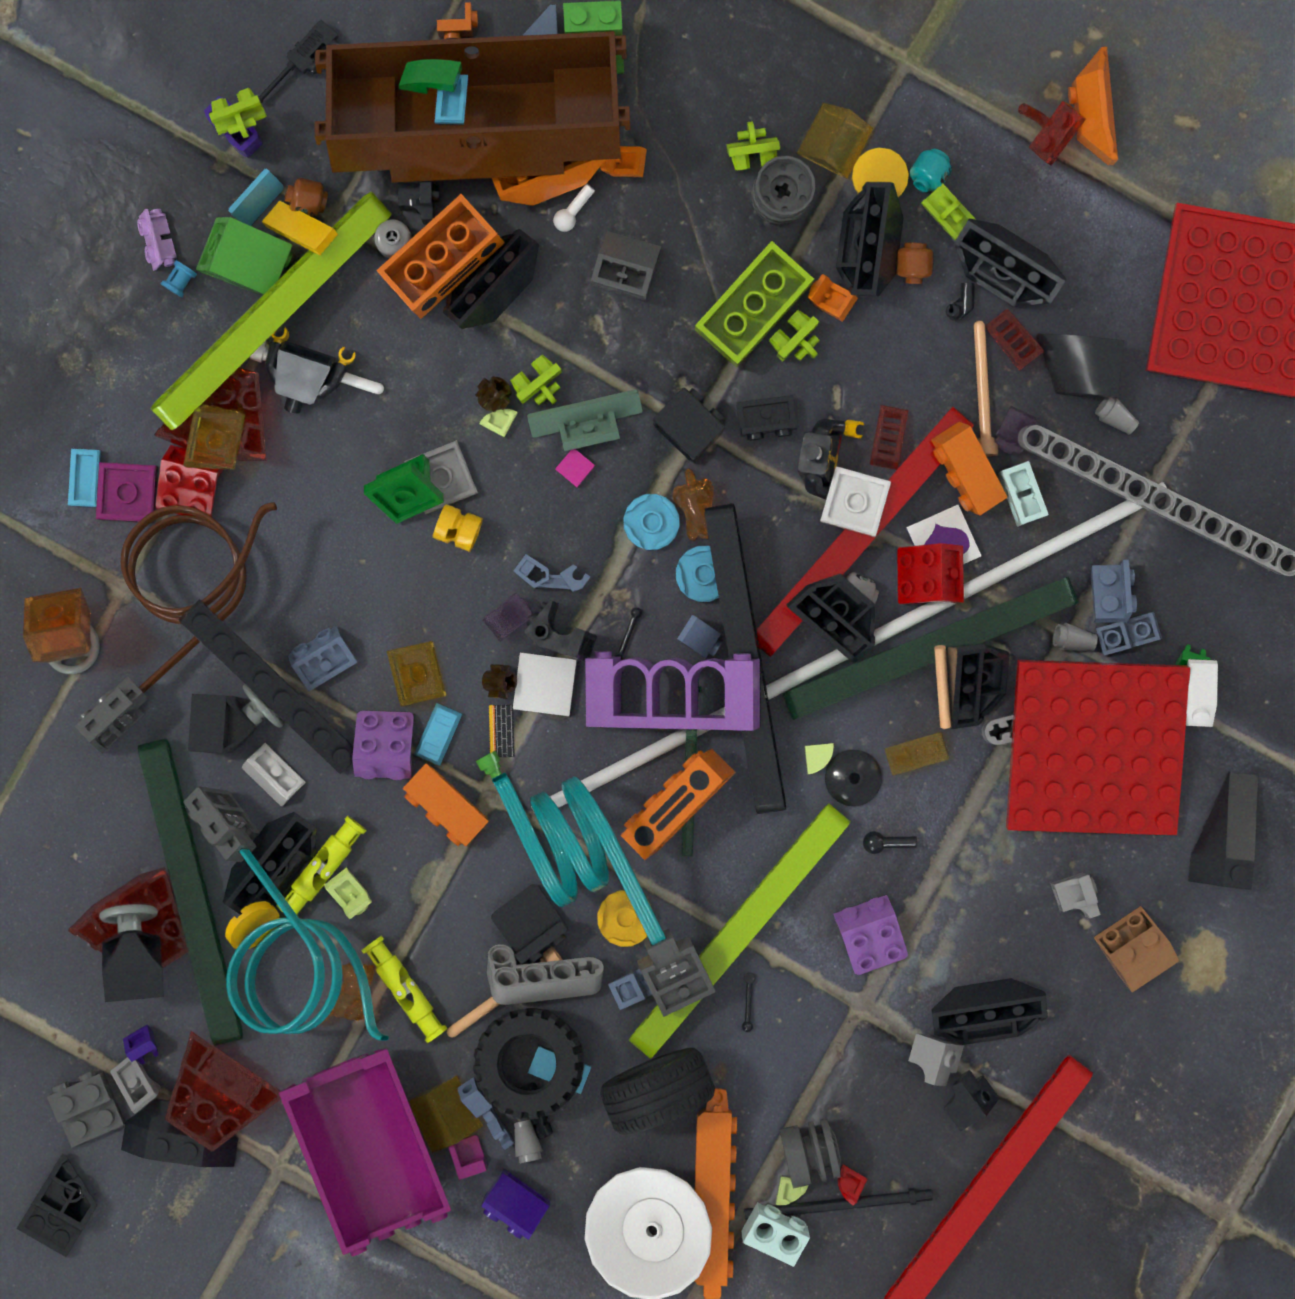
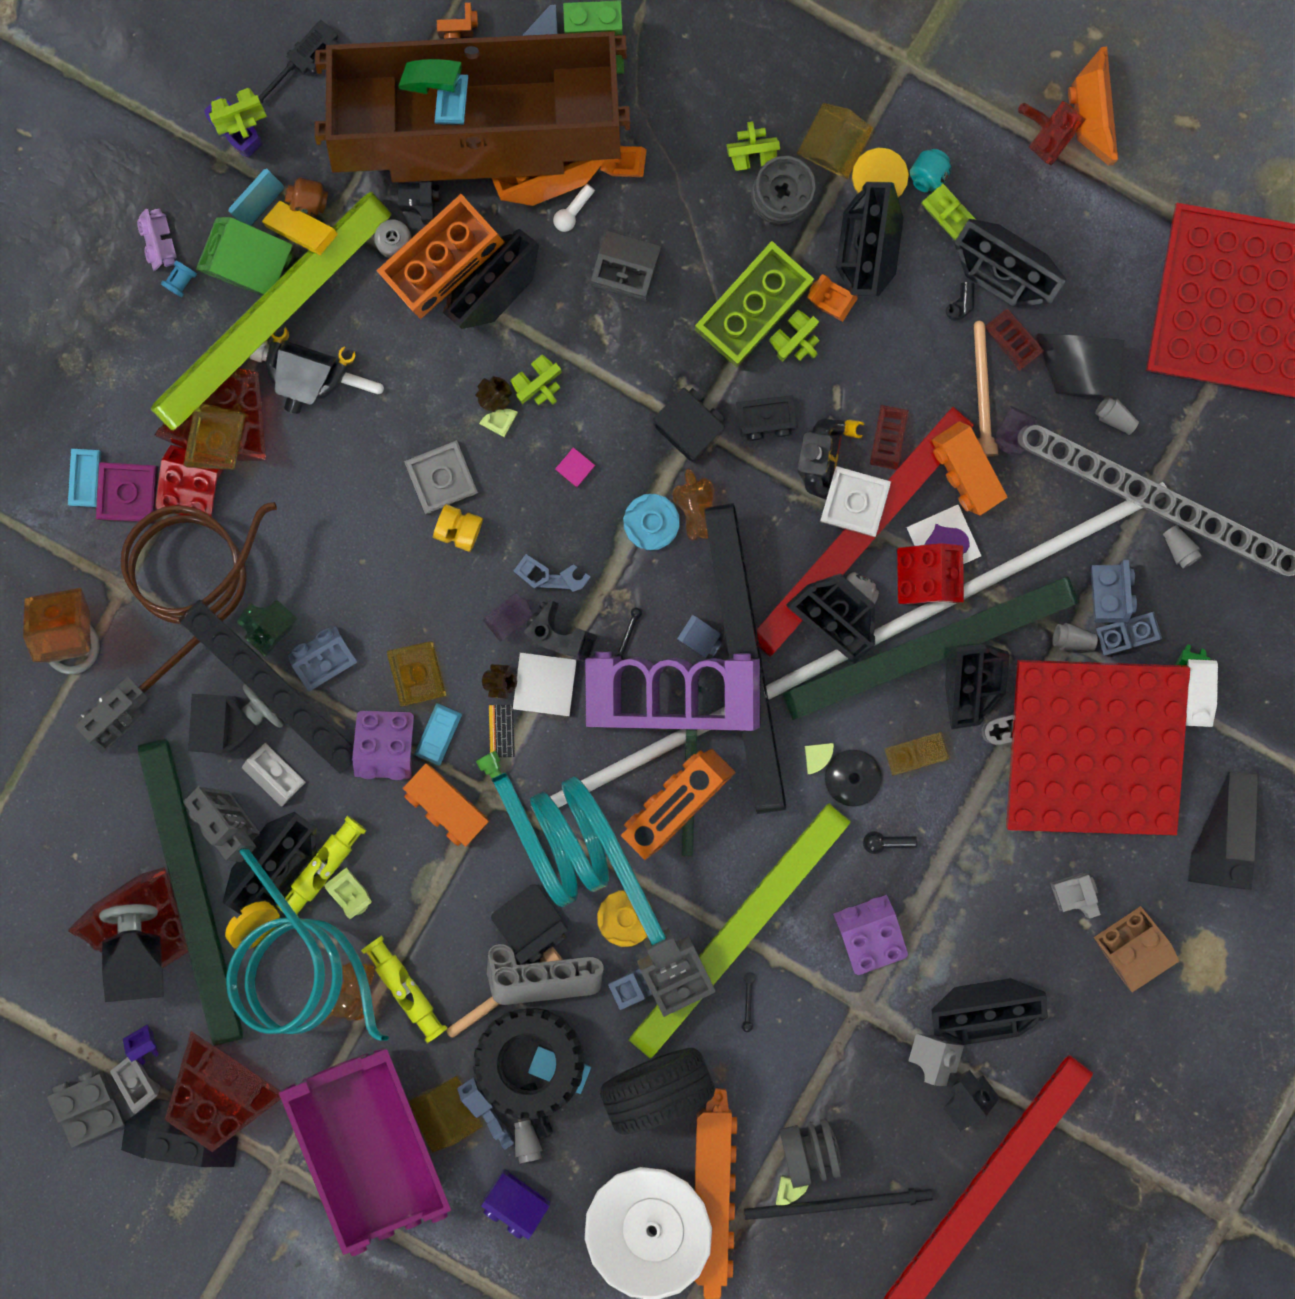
black slope [17,1153,98,1258] -> none
green bracket [364,454,444,524] -> none
magenta panel [449,1135,488,1180] -> none
sand green bracket [527,389,642,451] -> none
medium azure tile [676,546,719,602] -> none
light aqua brick [741,1202,810,1267] -> none
red tile [838,1165,868,1205] -> none
dark orange head [896,242,934,284] -> none
light nougat bar [934,645,951,729] -> none
light aqua brick [998,461,1049,527] -> none
none -> clear green brick [237,599,297,657]
none -> light grey cone [1163,525,1202,569]

